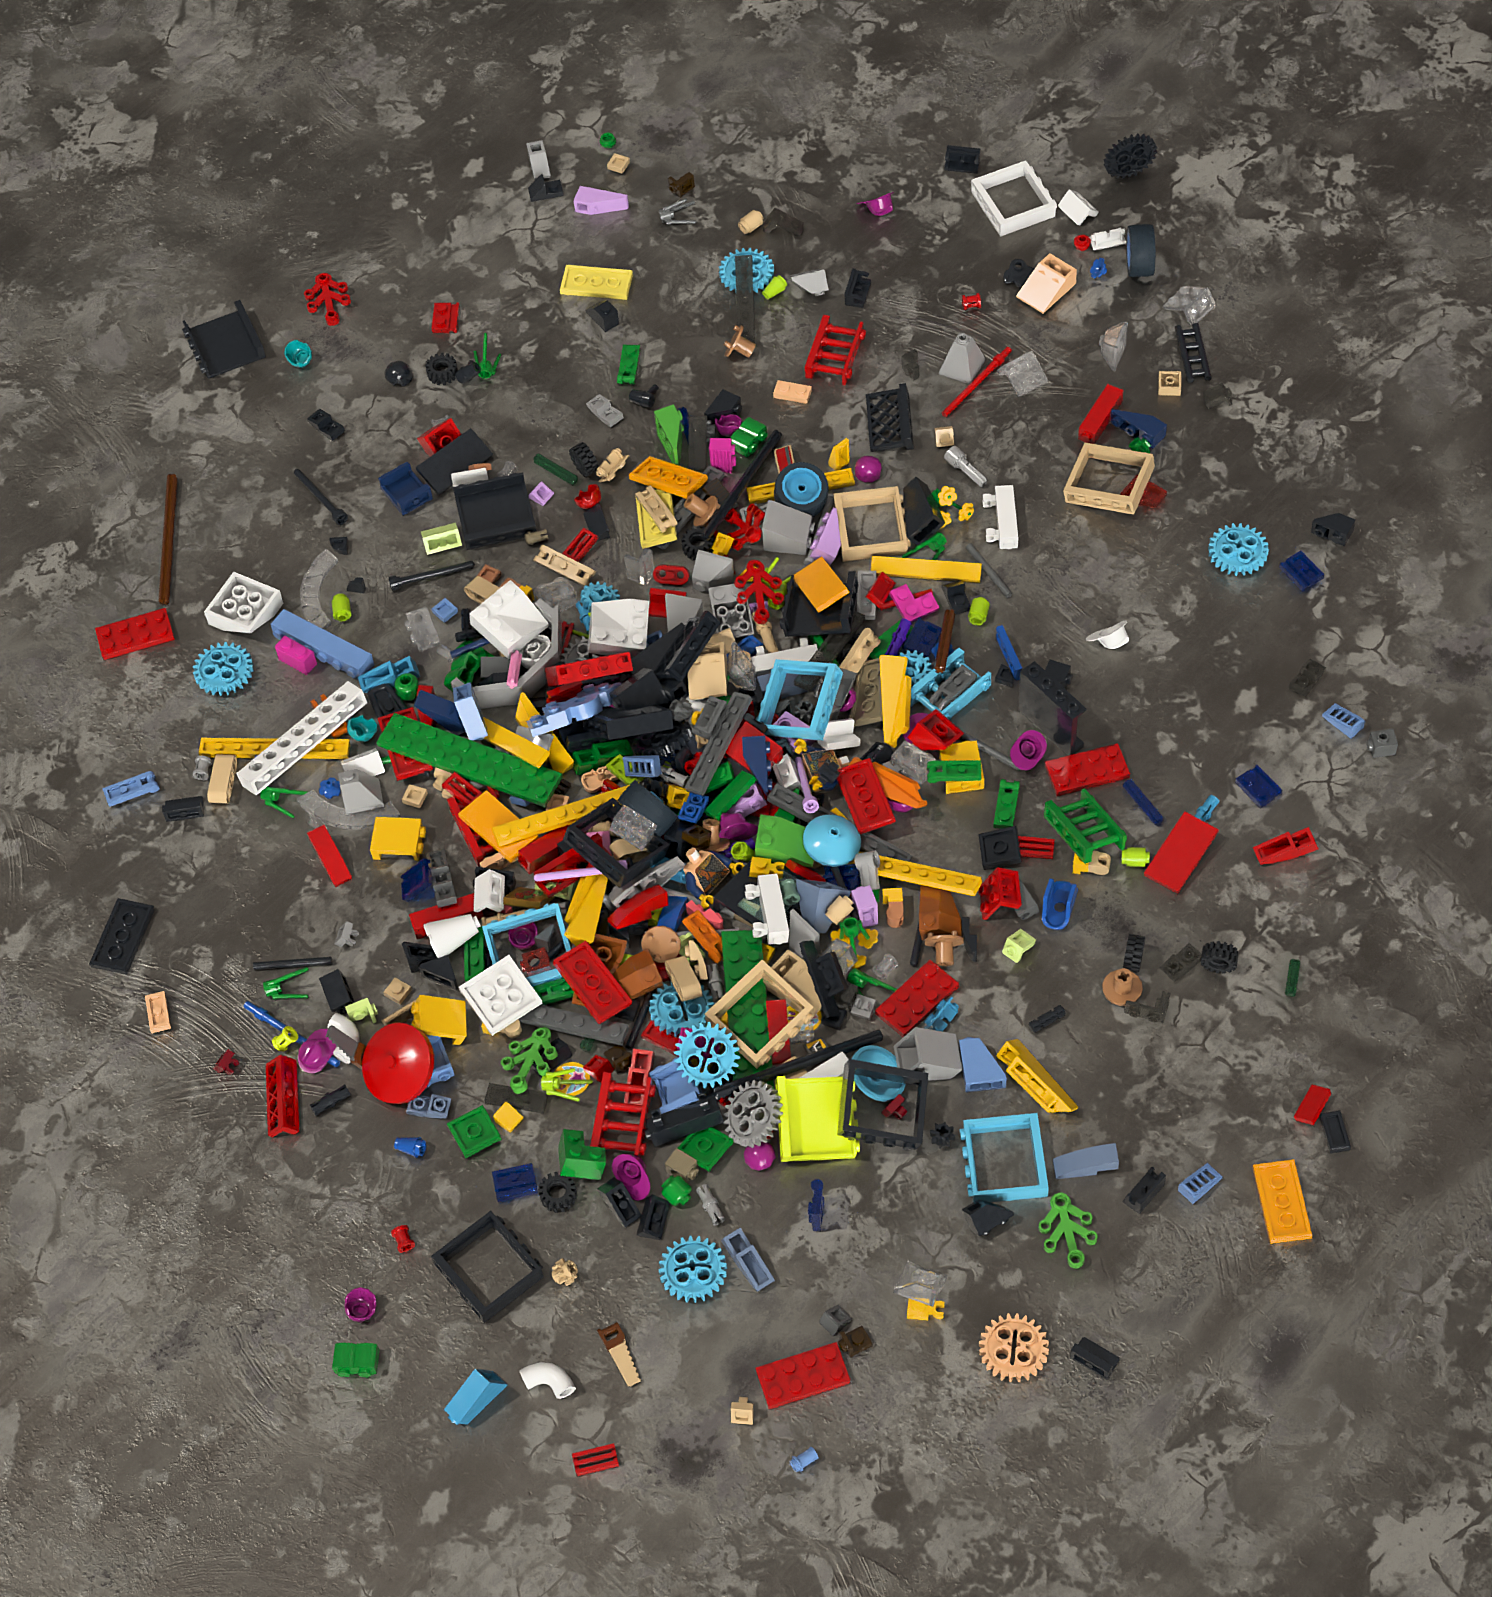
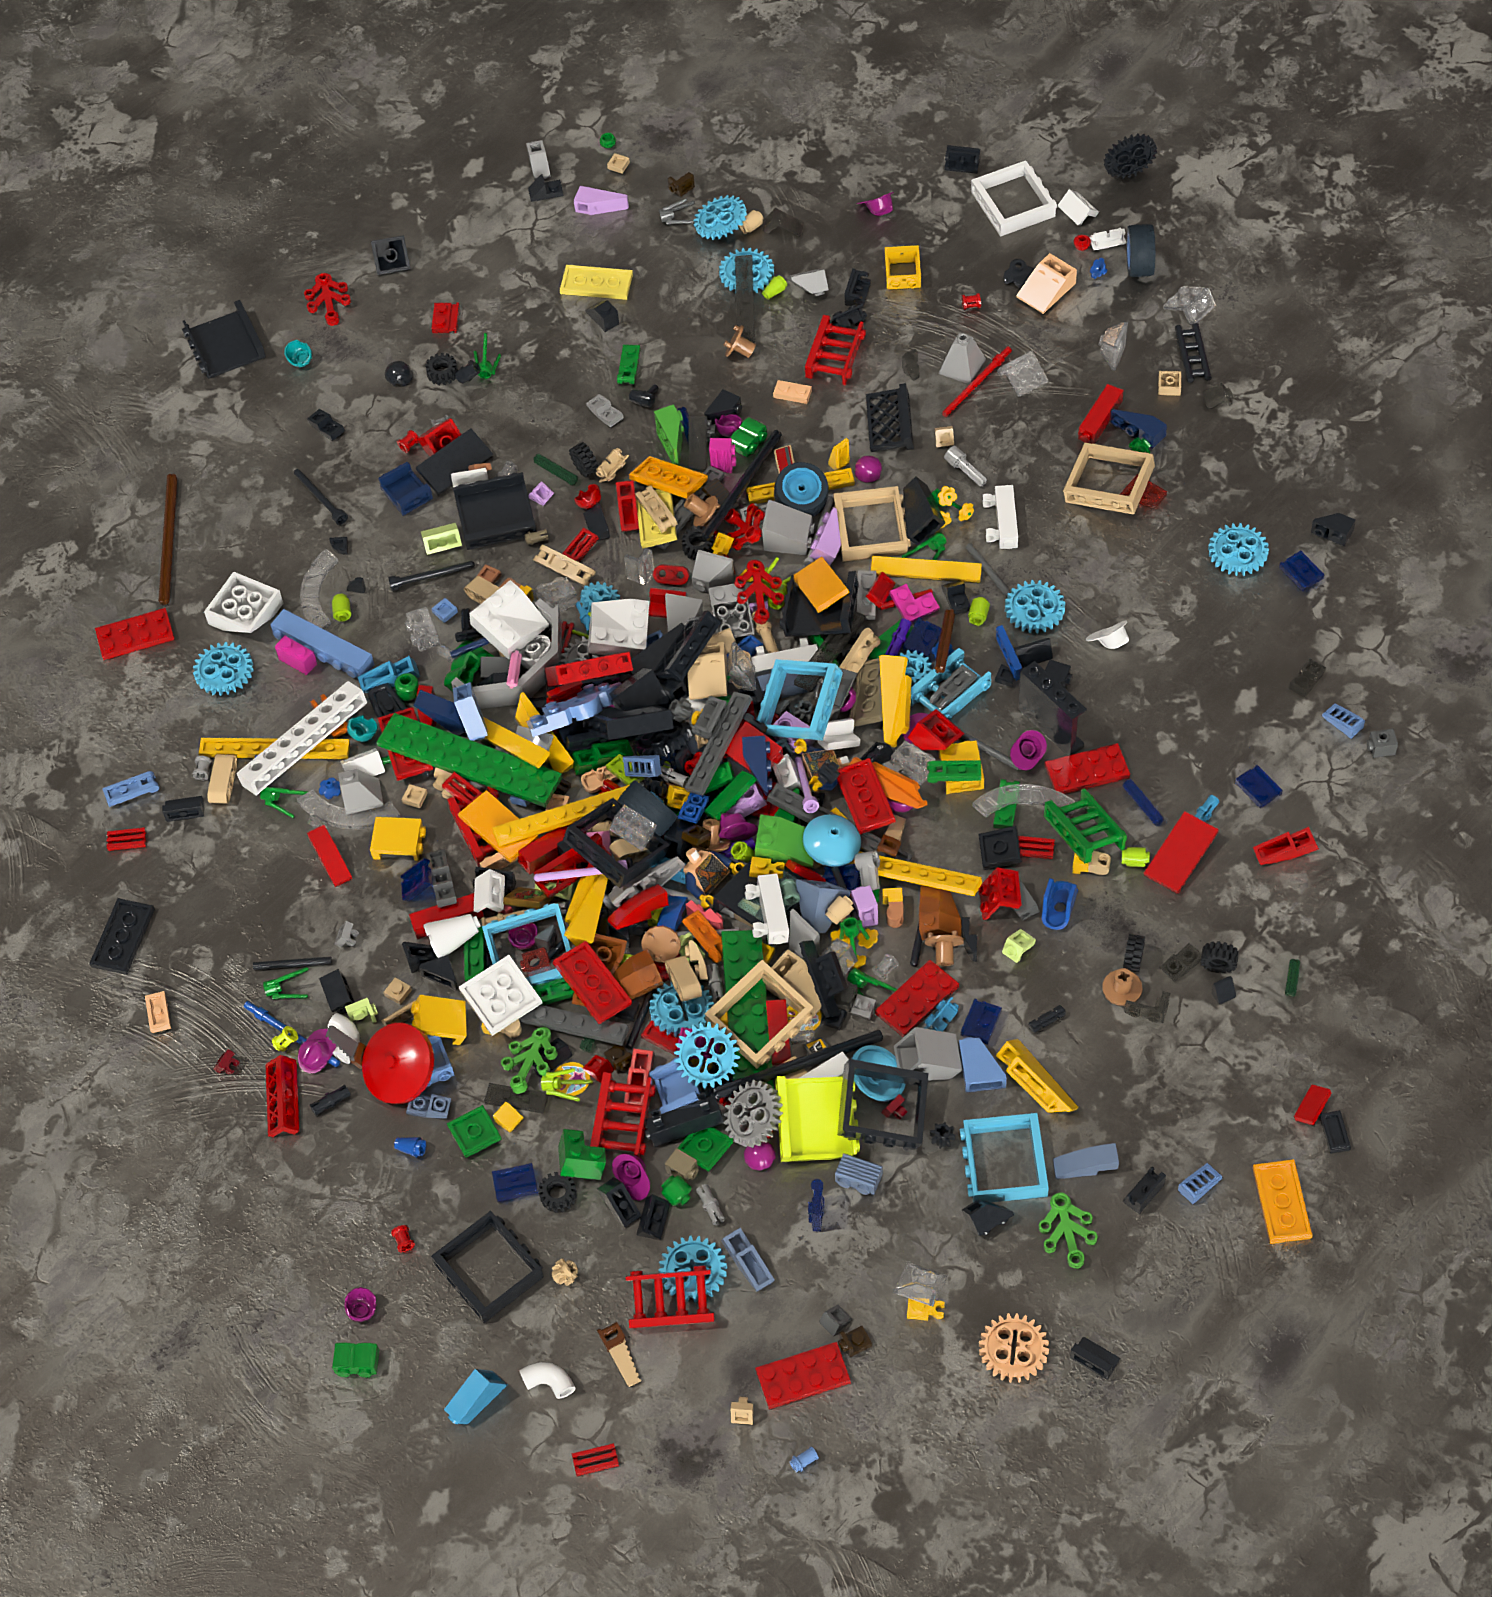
none -> red tile [106,827,146,851]
none -> black slope [371,235,411,275]
none -> red bush [397,430,419,453]
none -> red slope [616,480,639,532]
none -> red fence [625,1265,715,1328]
none -> medium azure gear [693,195,747,240]
none -> black hinge [830,304,867,328]
none -> sand blue brick [835,1153,883,1195]
none -> piece [877,815,906,857]
none -> yellow window [885,245,921,290]
none -> clear blue plate [960,998,1002,1045]
none -> clear tile [972,784,1076,818]
none -> medium azure gear [1005,580,1065,634]
none -> black slope [1014,638,1053,668]
none -> black slope [1212,976,1236,1004]

